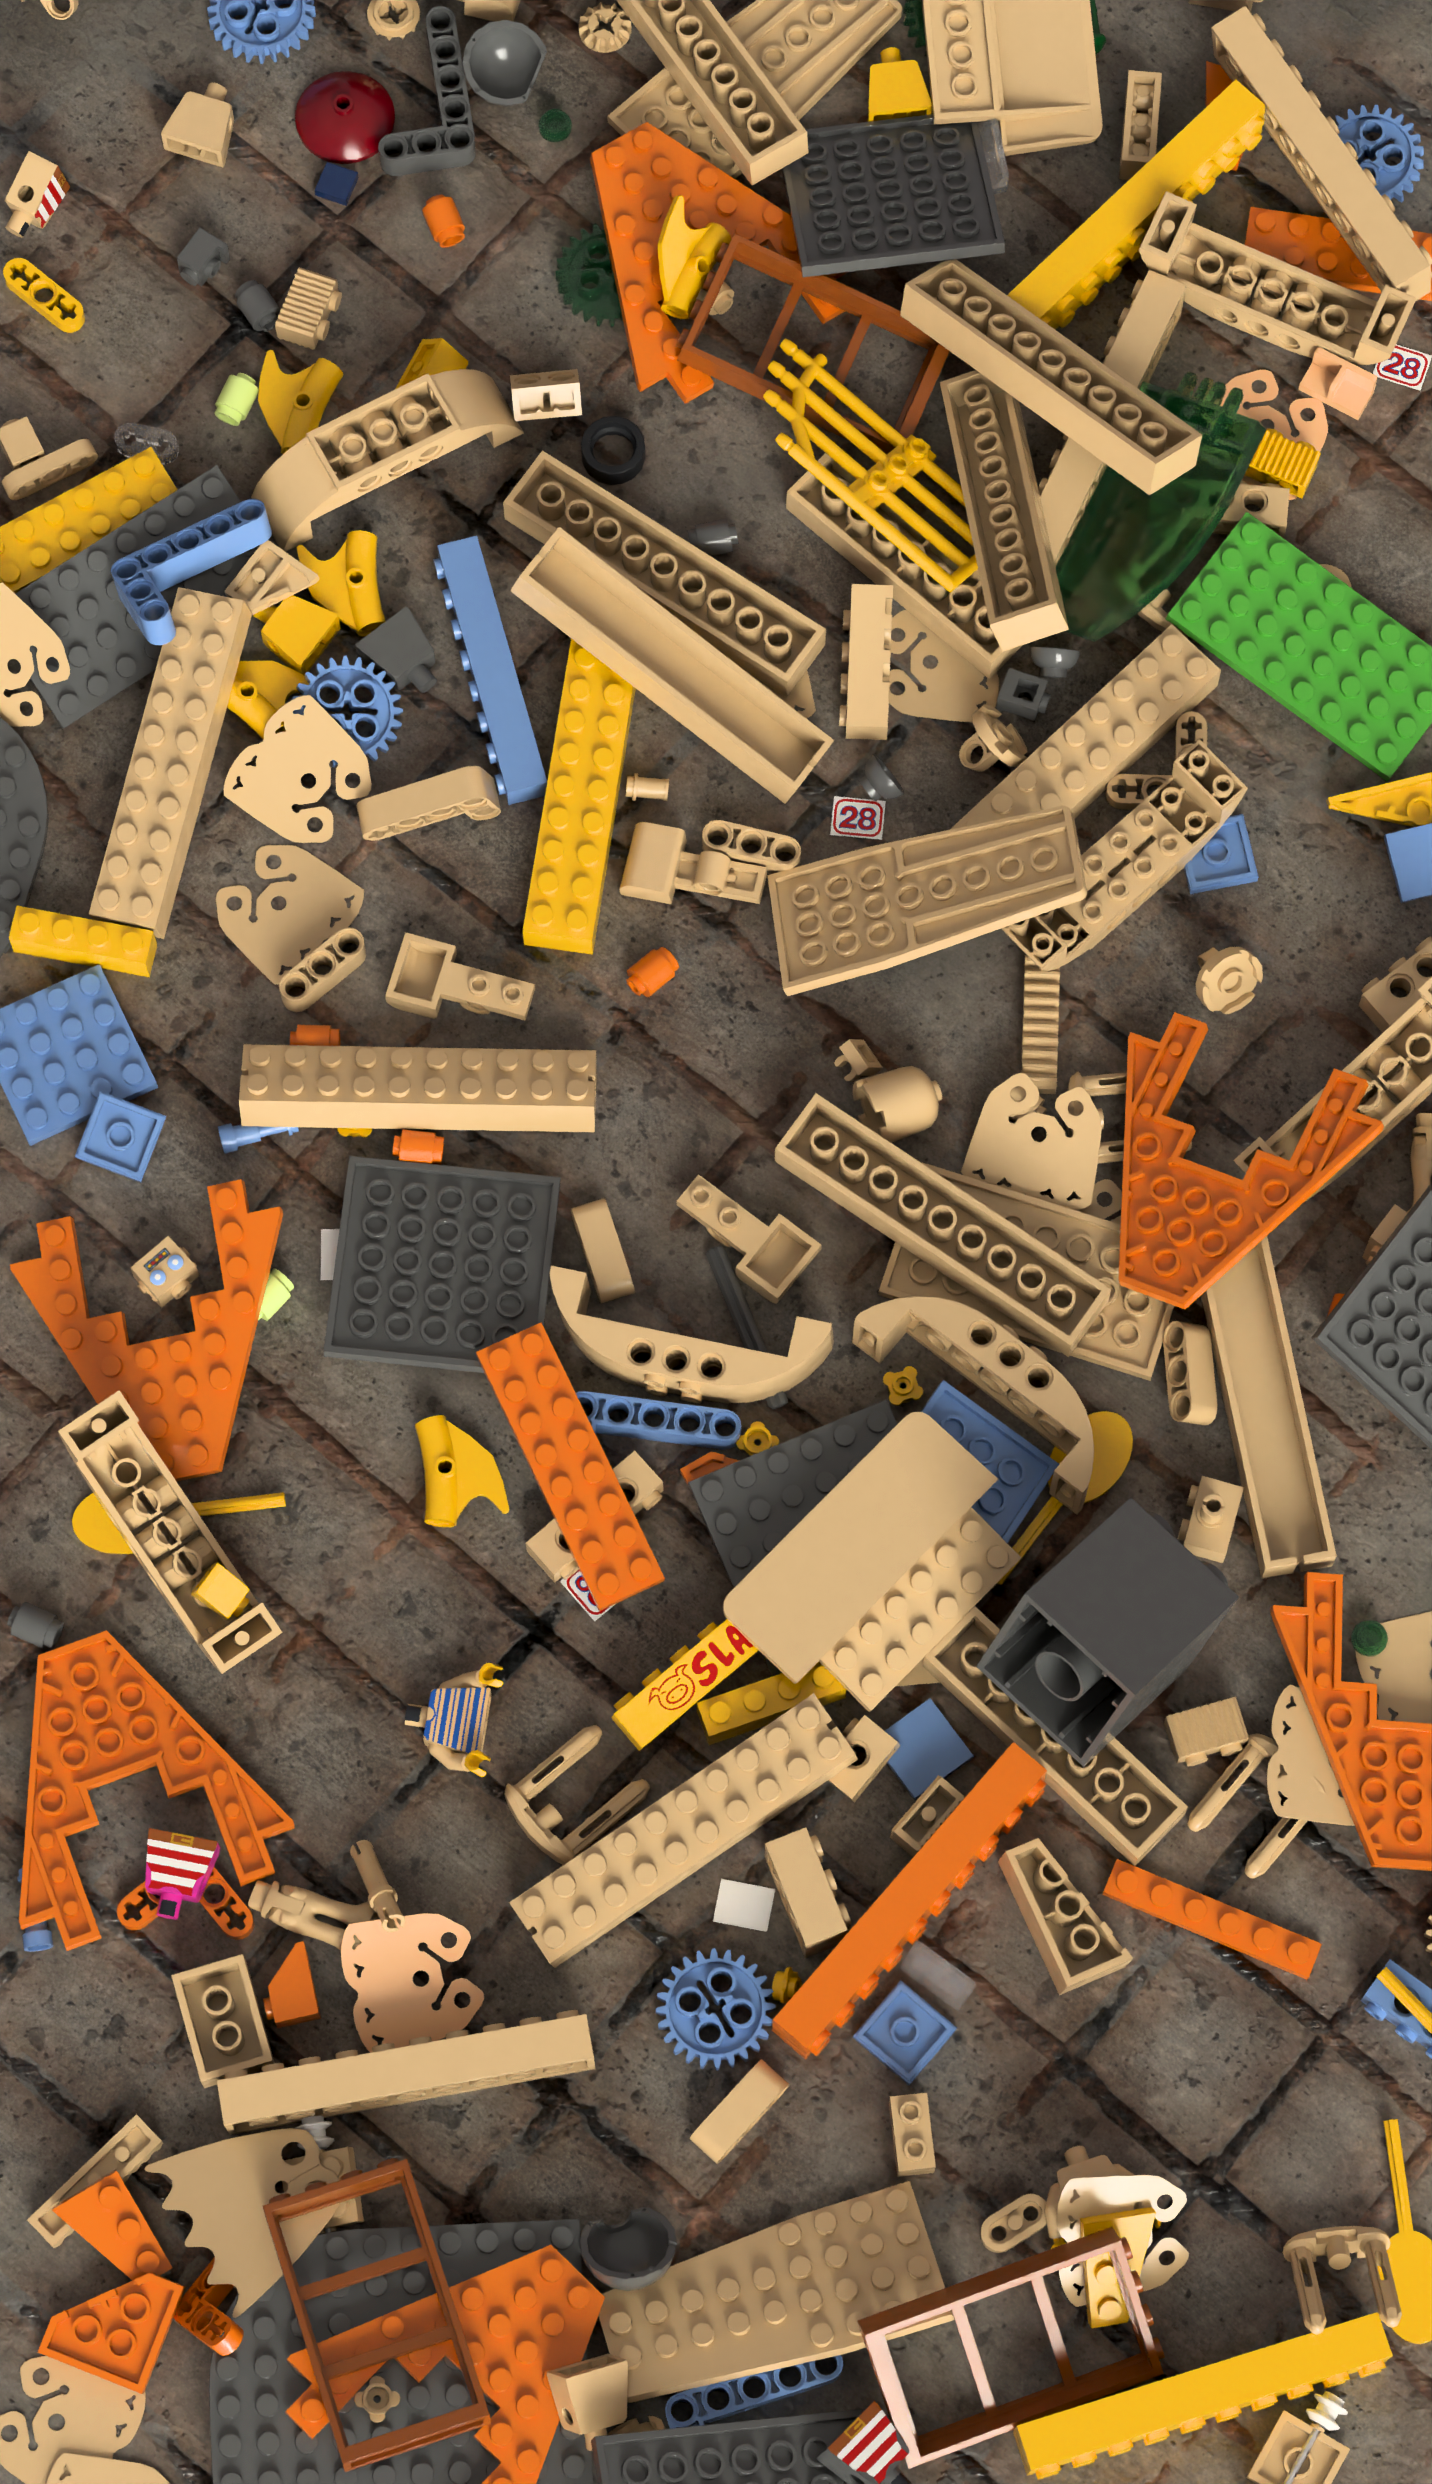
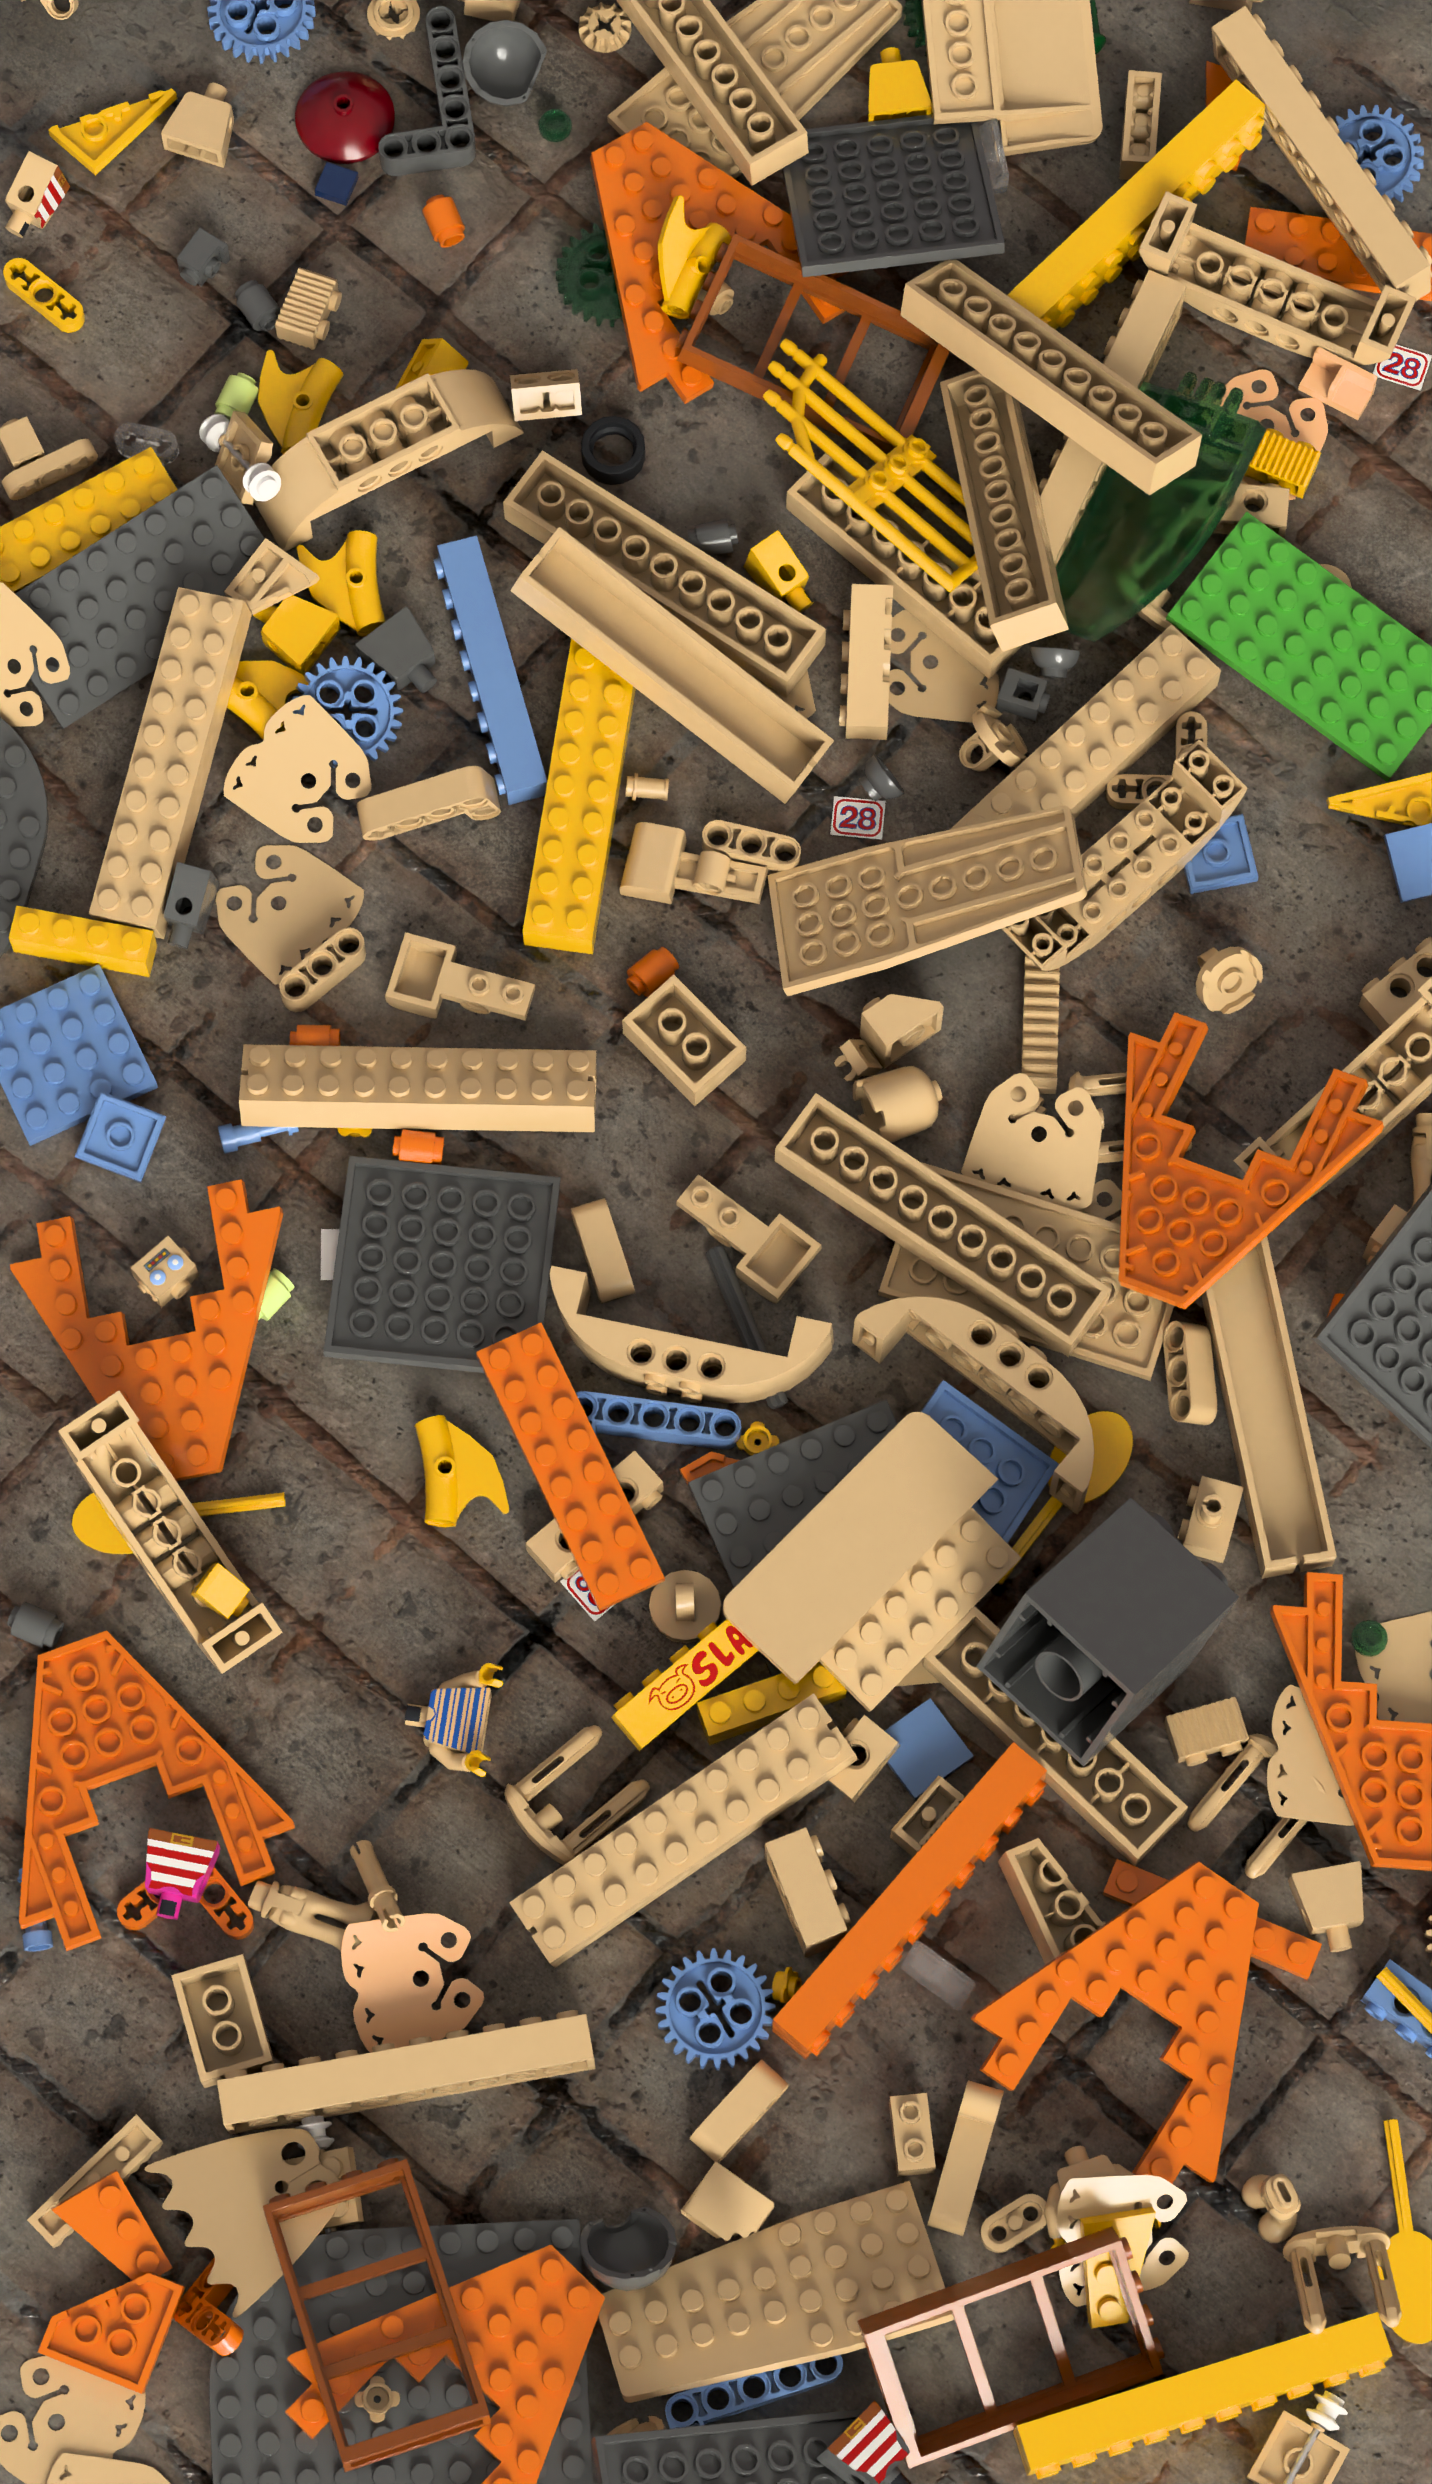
medium blue beam [111,499,272,645] -> none
orange slope [263,1941,321,2028] -> none
tan torso [547,2354,628,2451] -> none
white sticker [713,1879,775,1932] -> none
medium blue tile [853,1980,957,2086] -> none
yellow plate [883,1366,923,1406] -> none
none -> yellow wing [48,88,177,176]
none -> dark grey torso [164,862,220,949]
none -> plate [199,411,281,505]
none -> tan brick [622,975,746,1106]
none -> tan tile [649,1570,721,1643]
none -> tan piece [681,2161,775,2241]
none -> yellow torso [744,530,814,613]
none -> tan slope [860,994,944,1069]
none -> tan beam [927,2080,1004,2236]
none -> orange wing [971,1862,1259,2195]
none -> tan piece [1241,2174,1301,2243]
none -> tan torso [1288,1861,1364,1952]

